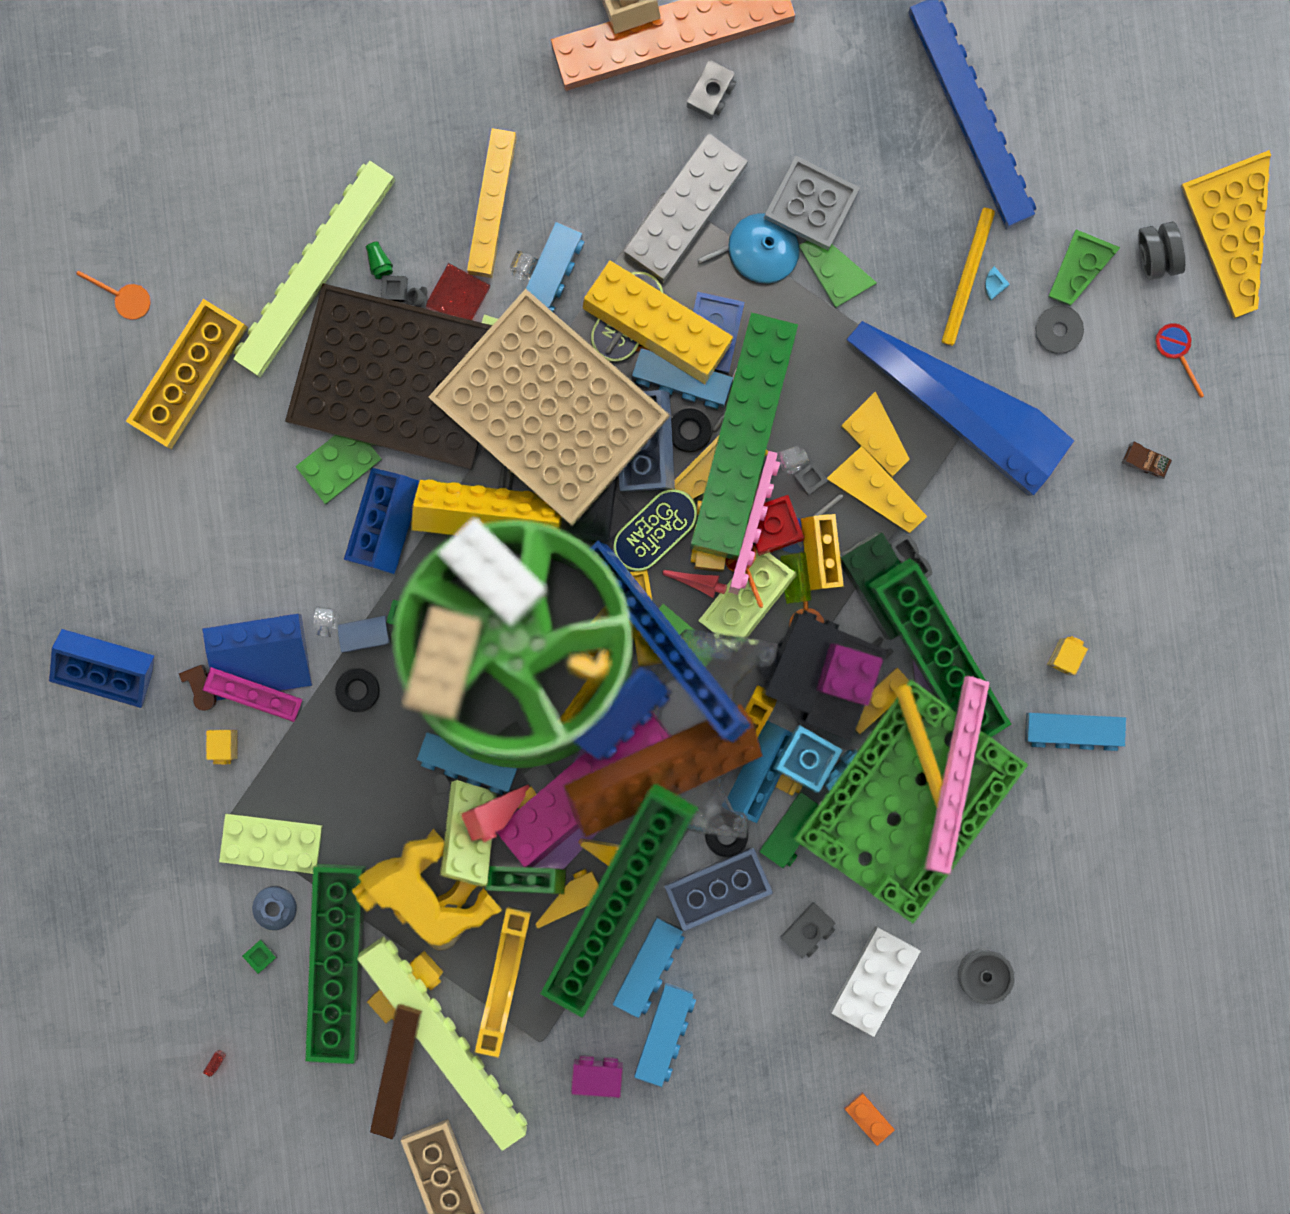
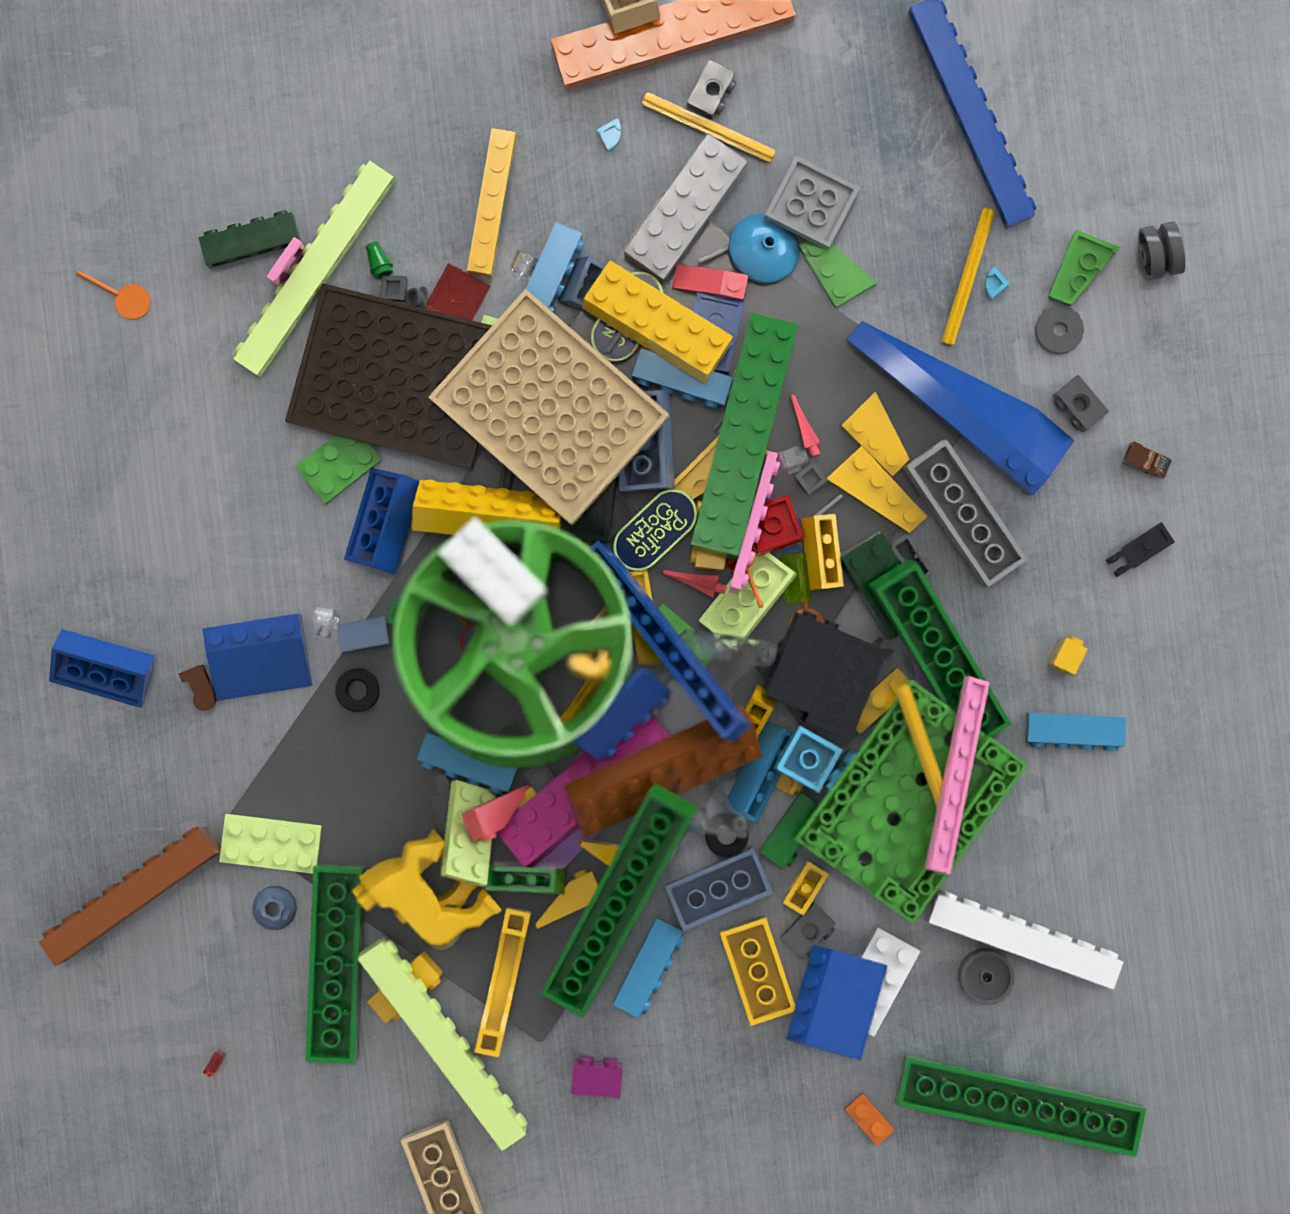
yellow brick [126,299,248,449] -> none
dark pink tile [202,667,303,722] -> none
yellow brick [206,730,238,764] -> none
green plate [242,939,277,974] -> none
reddish brown tile [370,1004,422,1140] -> none
tan brick [403,607,483,721] -> none
dark azure brick [634,983,696,1087] -> none
black tyre [671,408,712,452] -> none
magenta brick [816,643,883,706] -> none
piece [1155,323,1204,398] -> none
yellow wing [1181,150,1271,319] -> none
none -> dark orange brick [39,826,221,966]
none -> dark green brick [198,210,301,269]
none -> bright pink tile [266,237,305,287]
none -> sand blue brick [559,256,606,311]
none -> medium azure tile [597,118,621,152]
none -> yellow axle [642,92,775,162]
none -> coral slope [672,264,748,302]
none -> yellow brick [719,916,795,1026]
none -> yellow brick [782,860,829,916]
none -> blue slope [786,945,888,1060]
none -> coral piece [790,395,821,458]
none -> green brick [895,1054,1146,1157]
none -> light grey brick [902,439,1028,587]
none -> white brick [925,890,1123,989]
none -> dark grey brick [1053,375,1109,432]
none -> black hinge [1106,522,1175,577]

